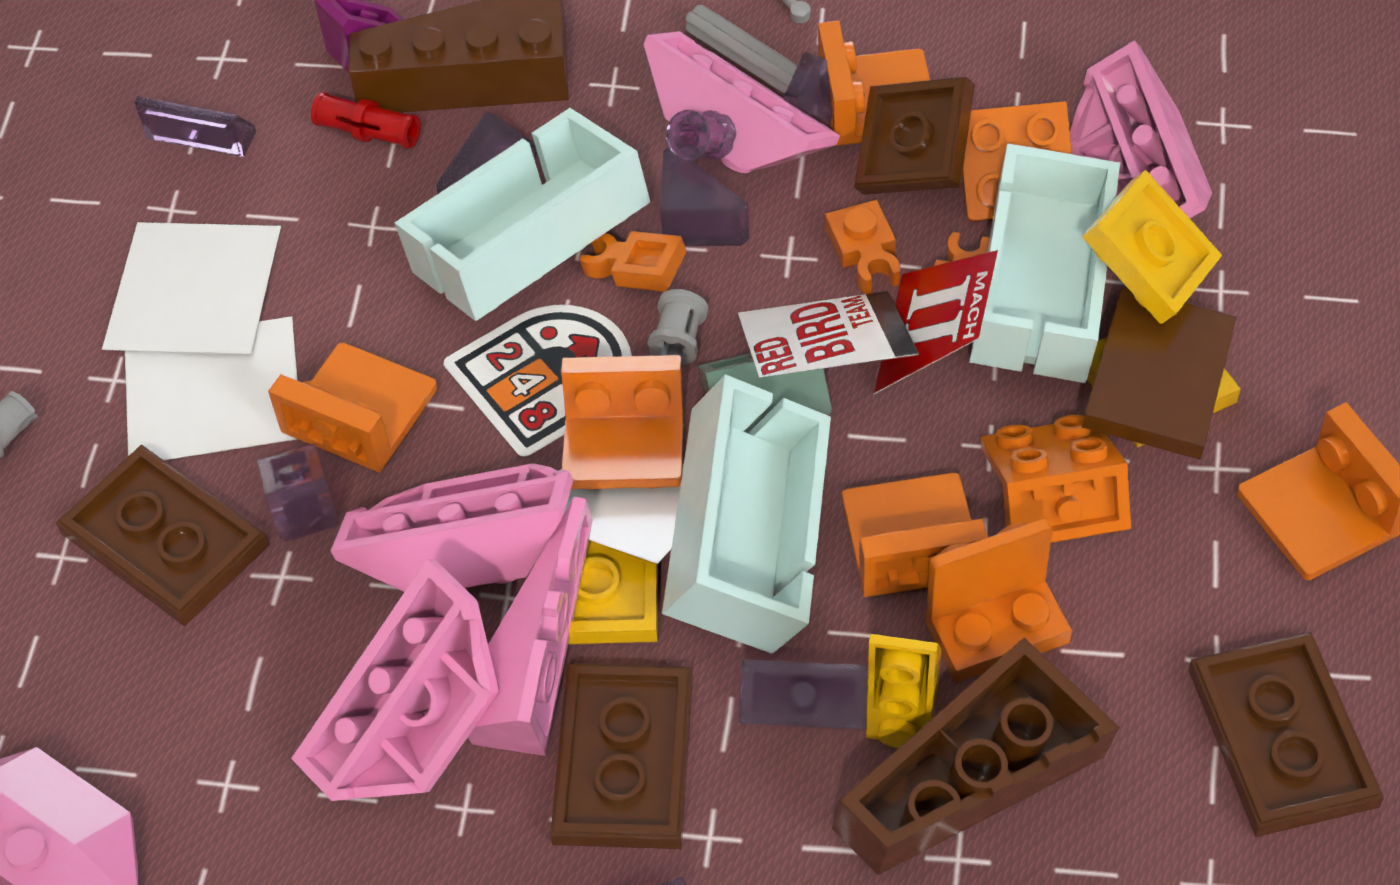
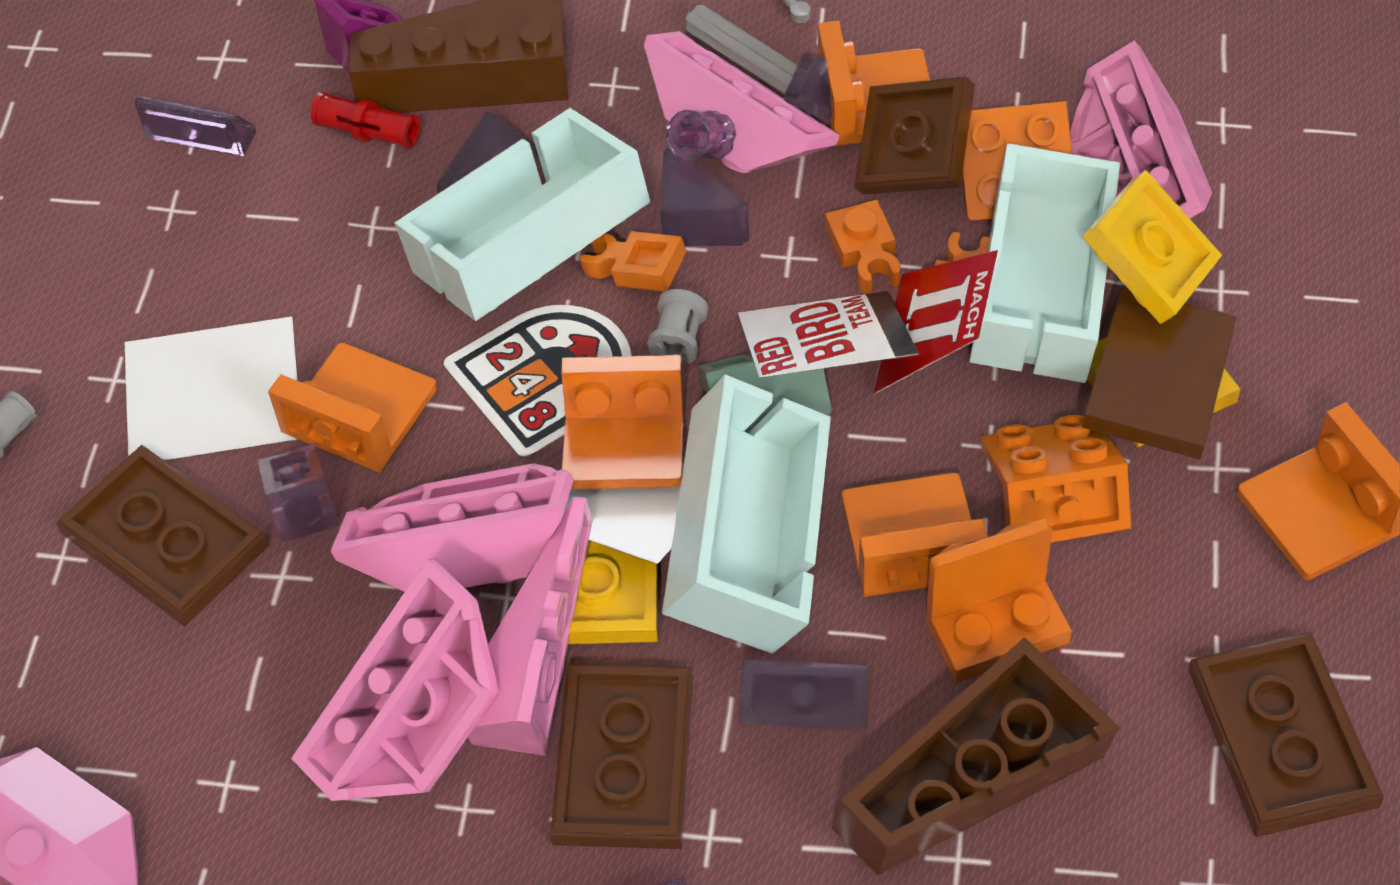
white sticker [102,222,281,354] -> none
yellow slope [866,634,942,748] -> none

